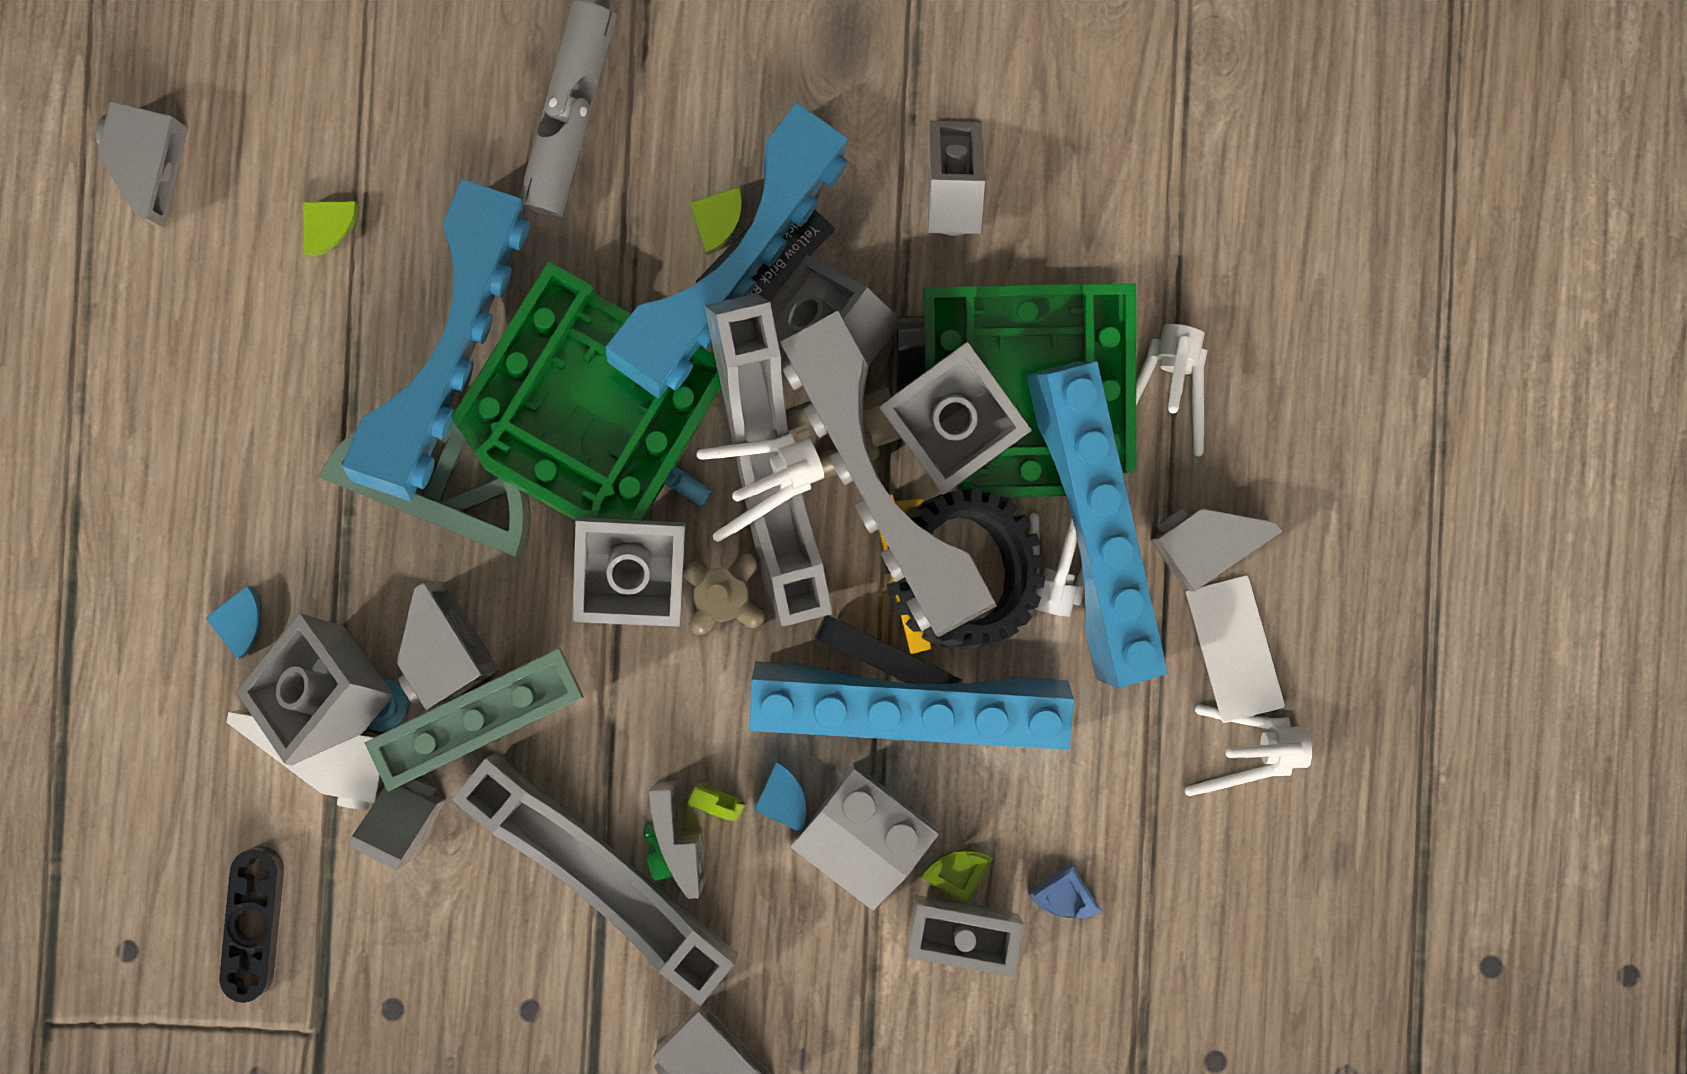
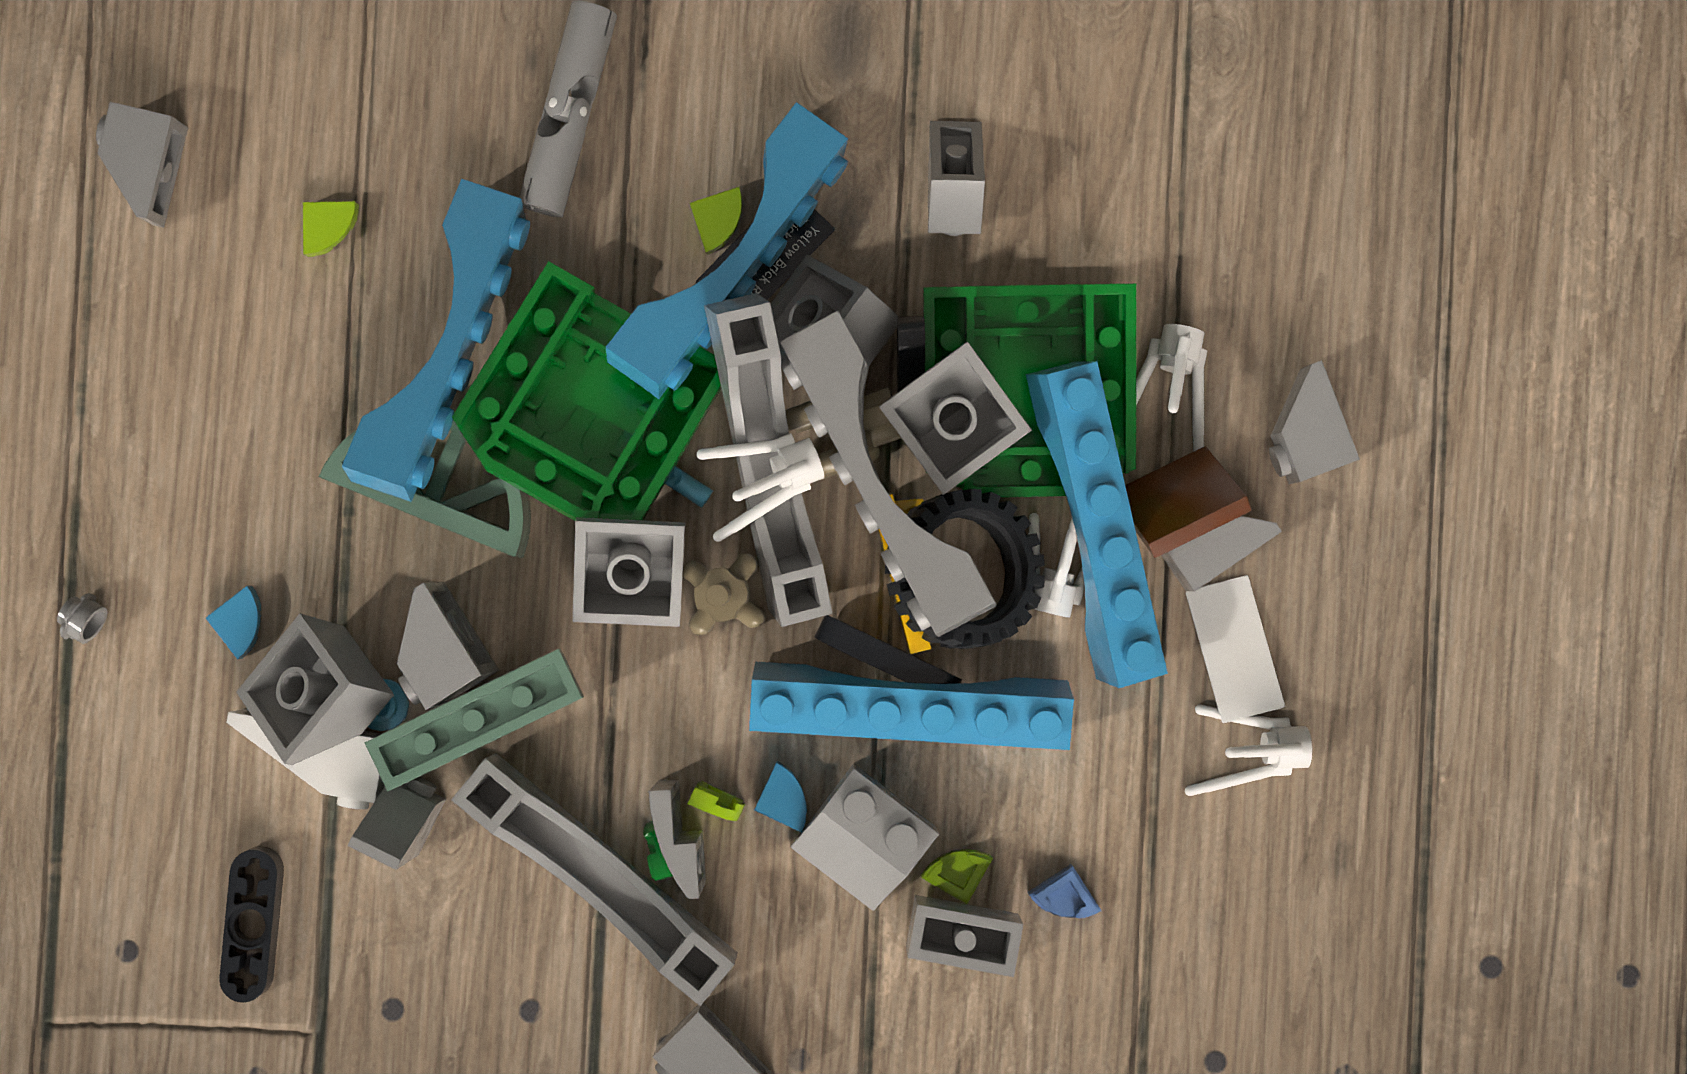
none -> light grey plate [57,593,108,644]
none -> reddish brown tile [1125,446,1251,558]
none -> light grey slope [1269,360,1360,484]

